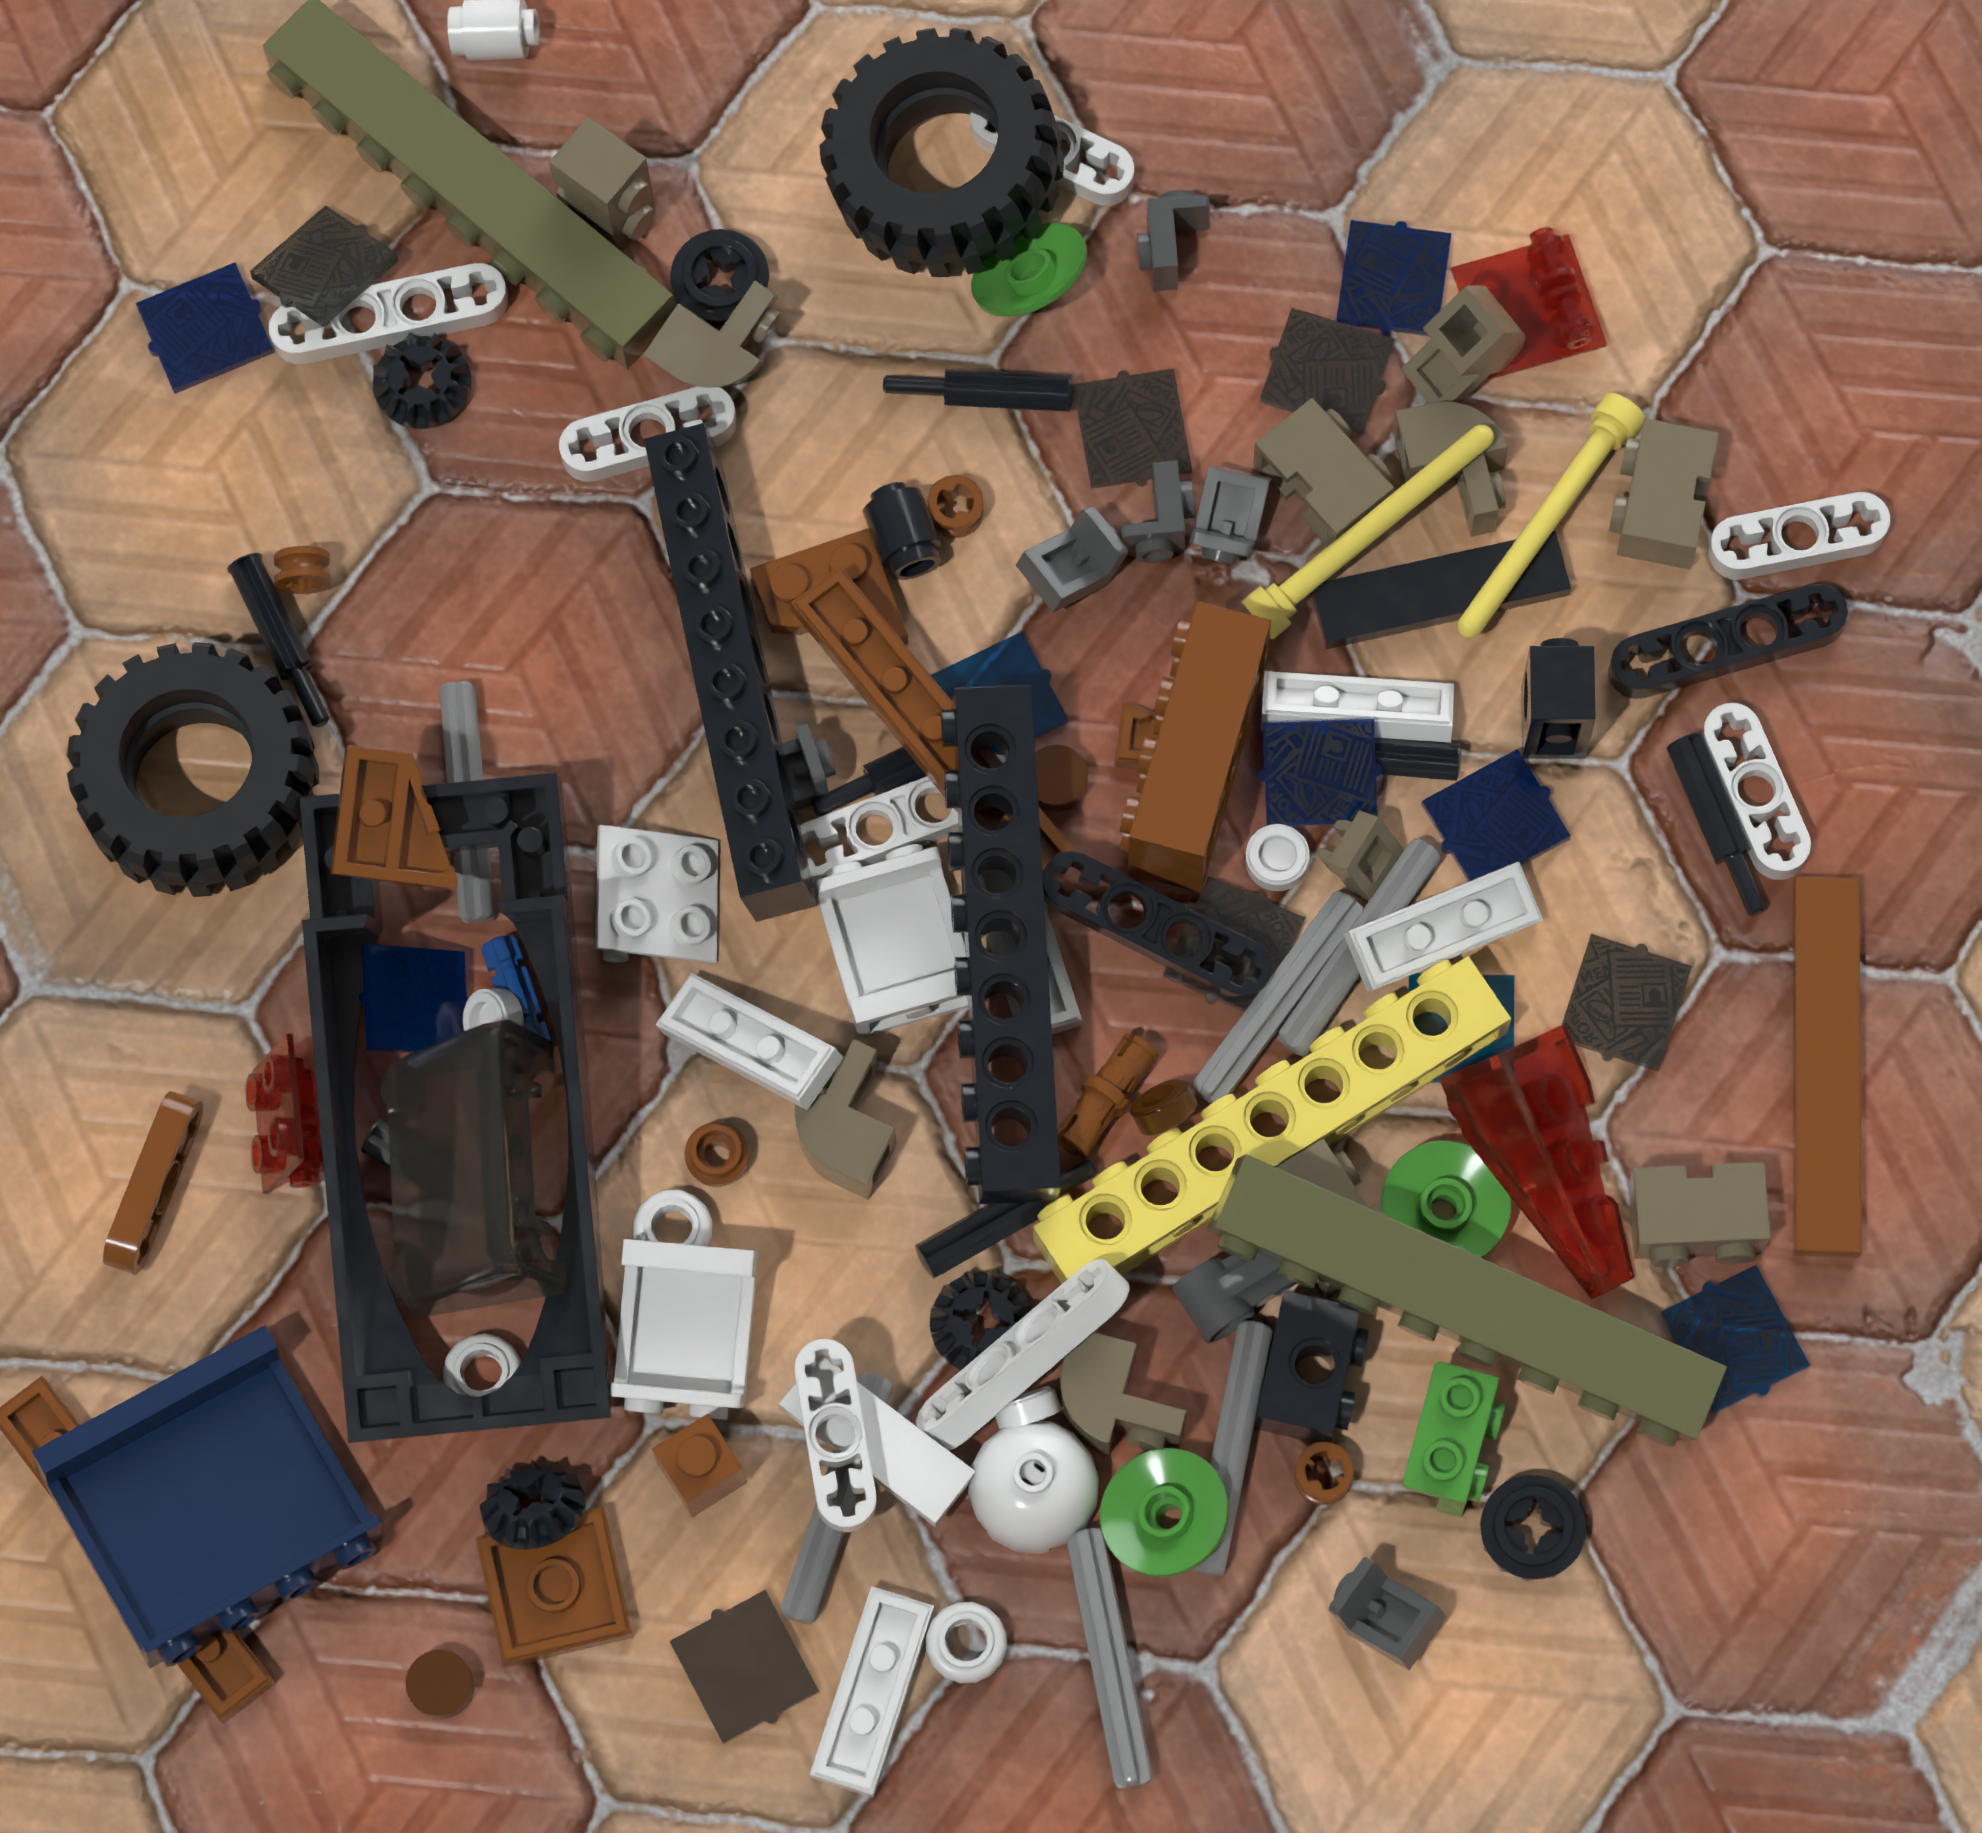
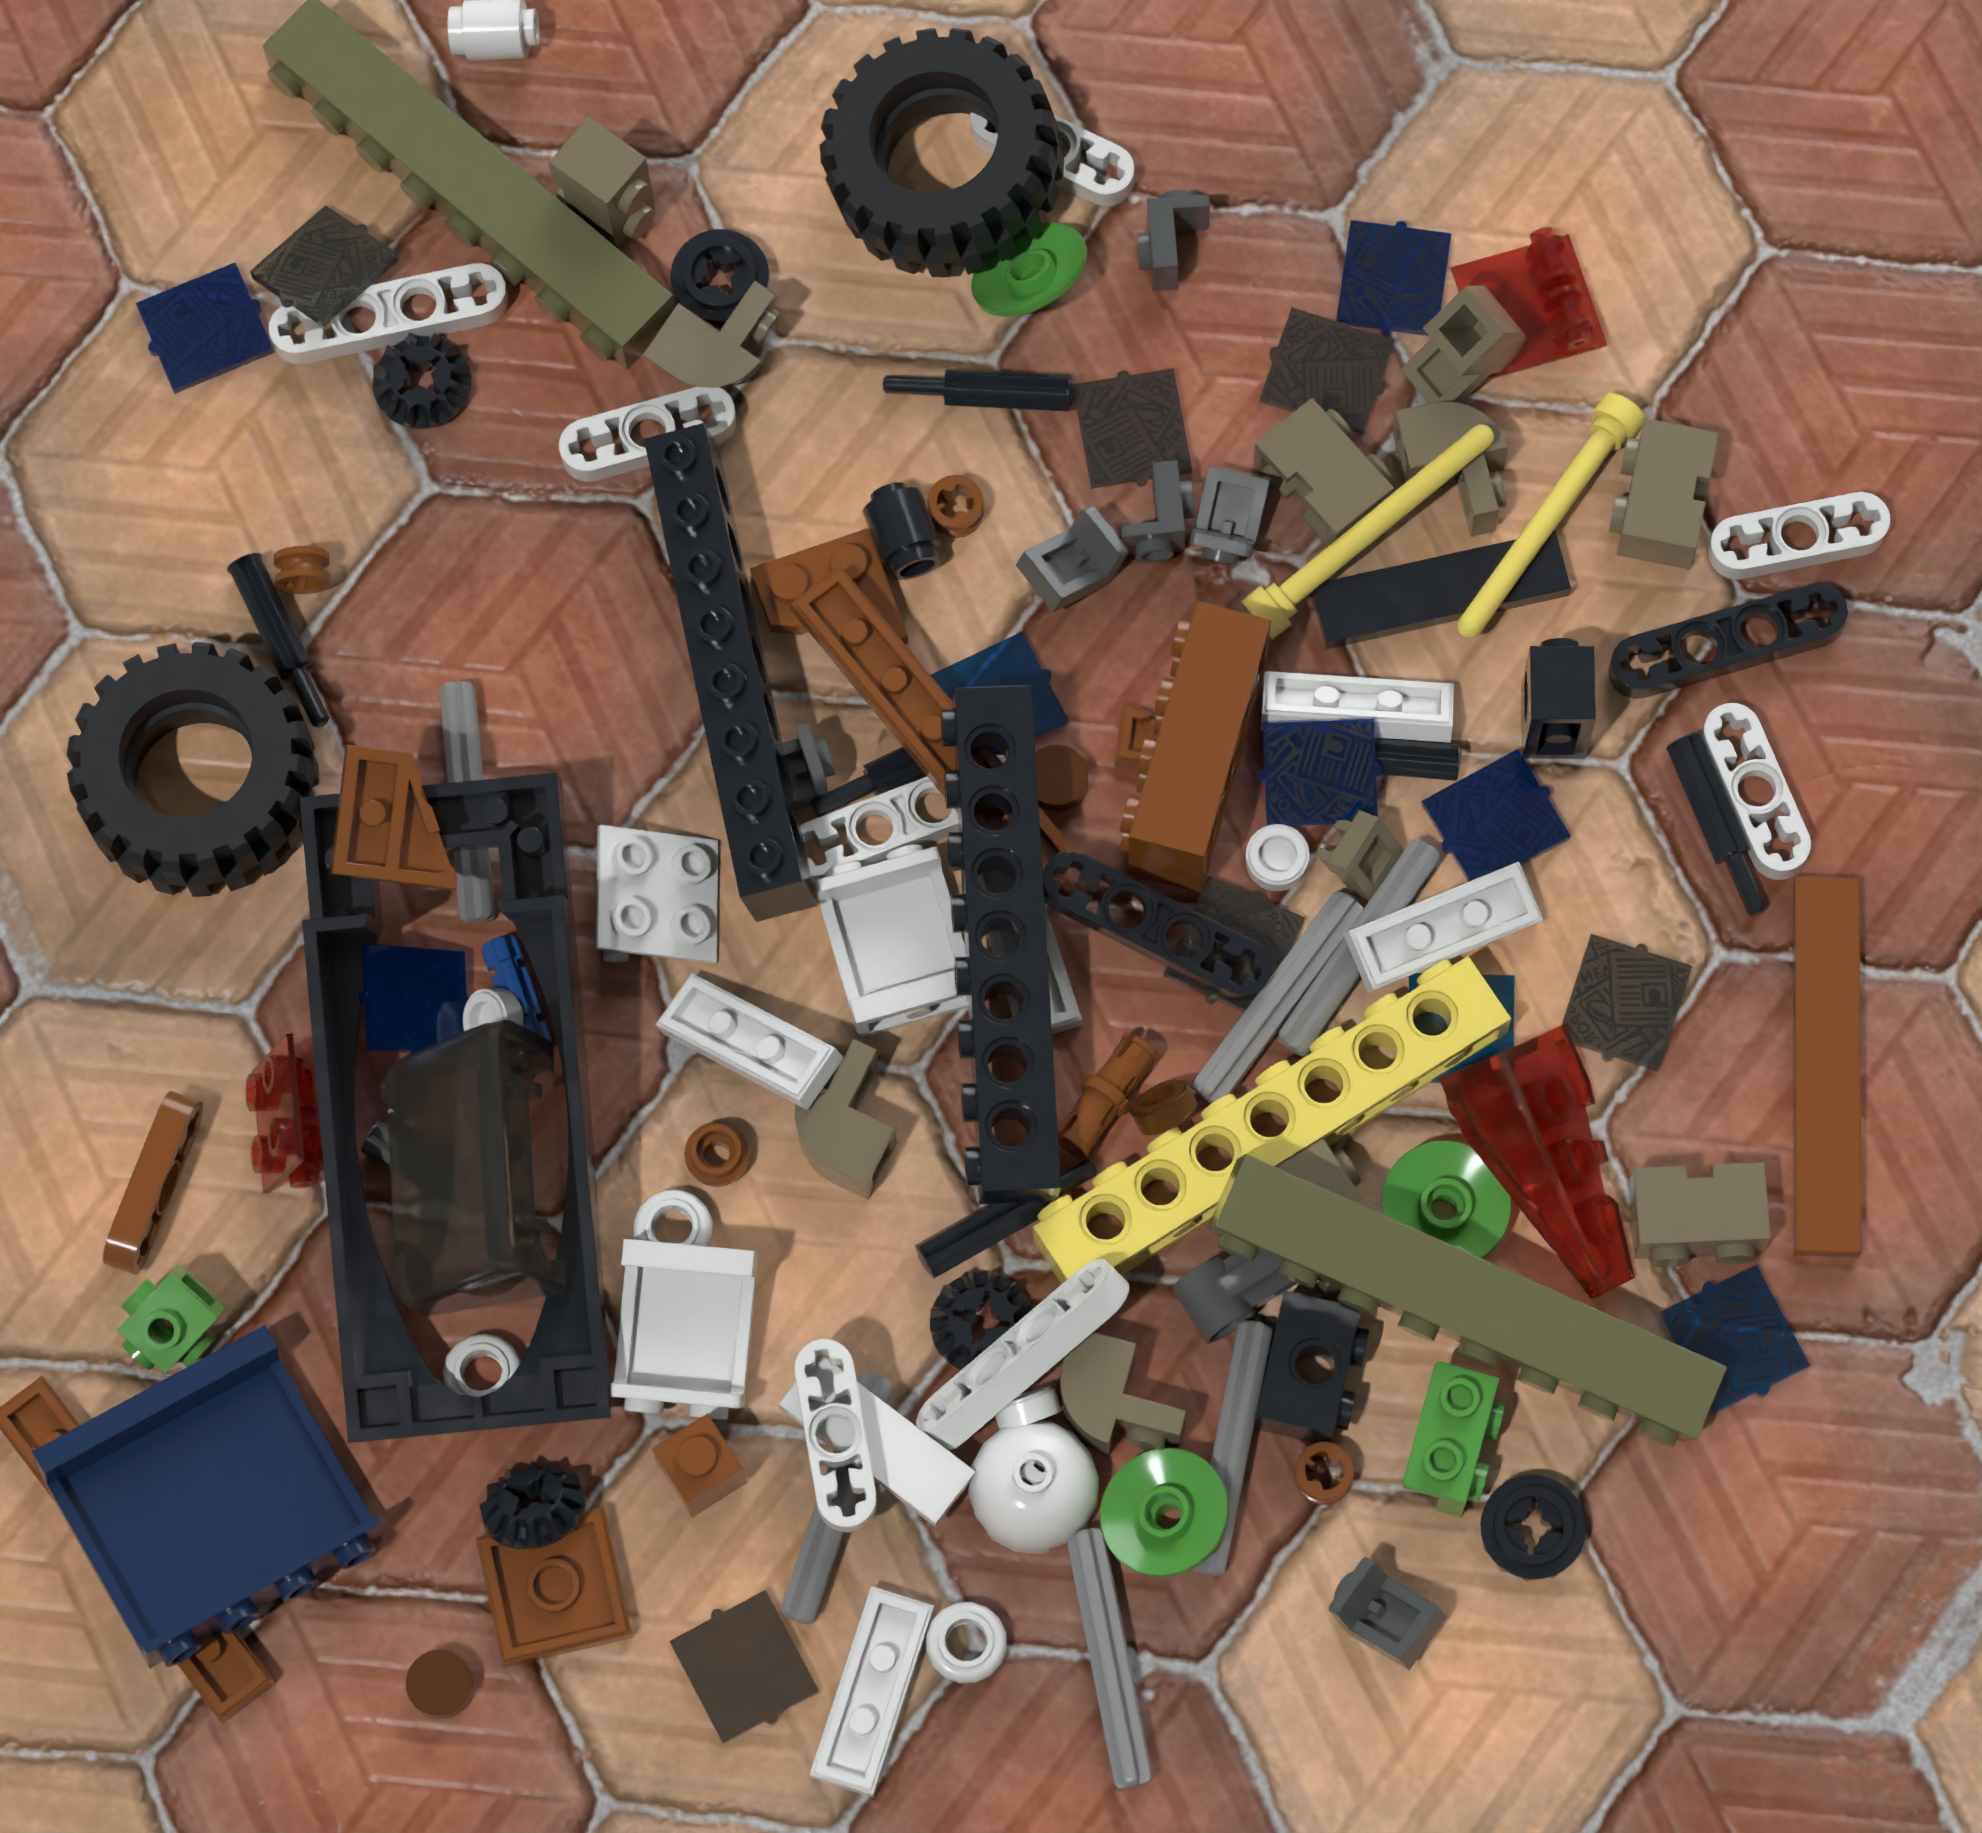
none -> bright green brick [117,1264,227,1374]

